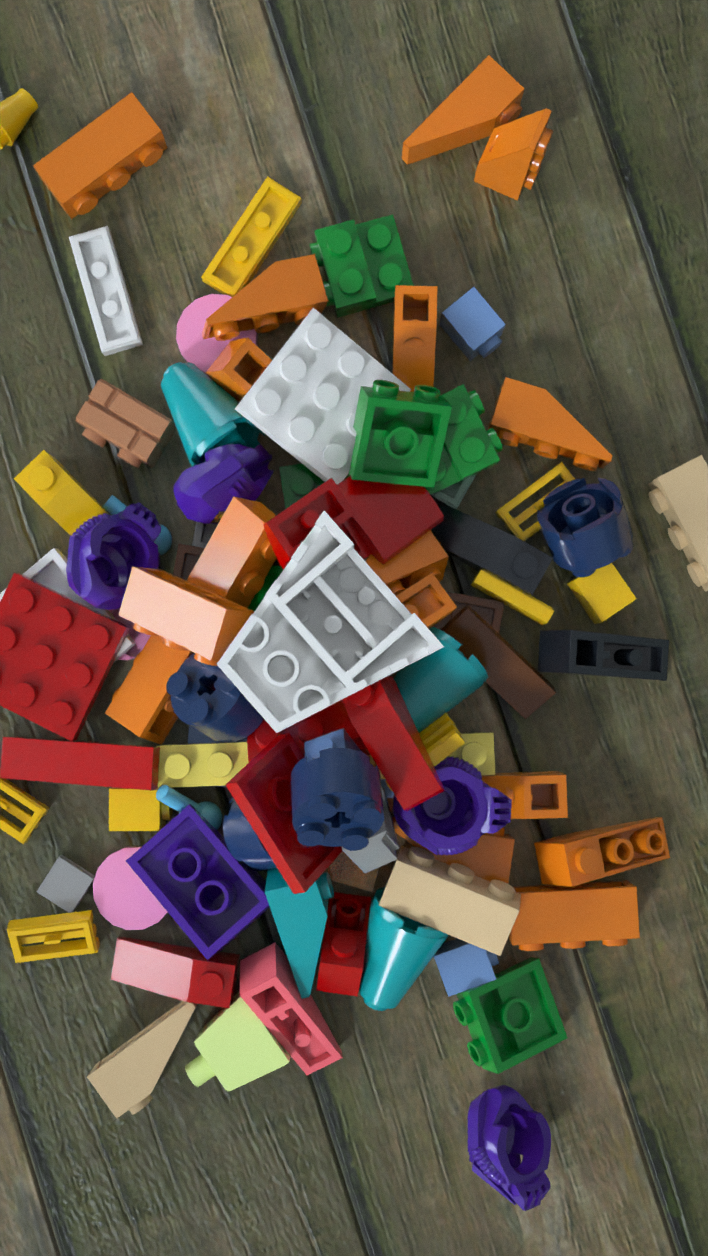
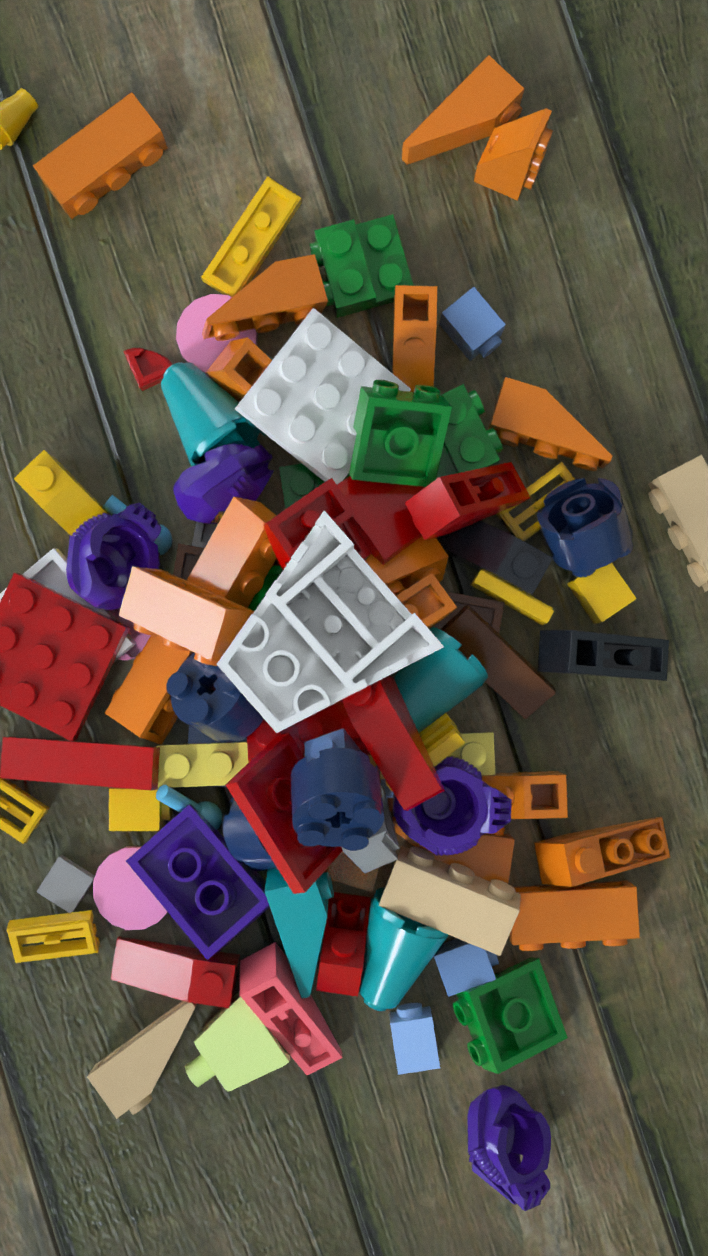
white tile [69,226,143,356] -> none
nougat brick [75,378,176,469] -> none
none -> red tile [123,348,173,391]
none -> light blue brick [389,1003,440,1075]
none -> red slope [405,462,531,540]

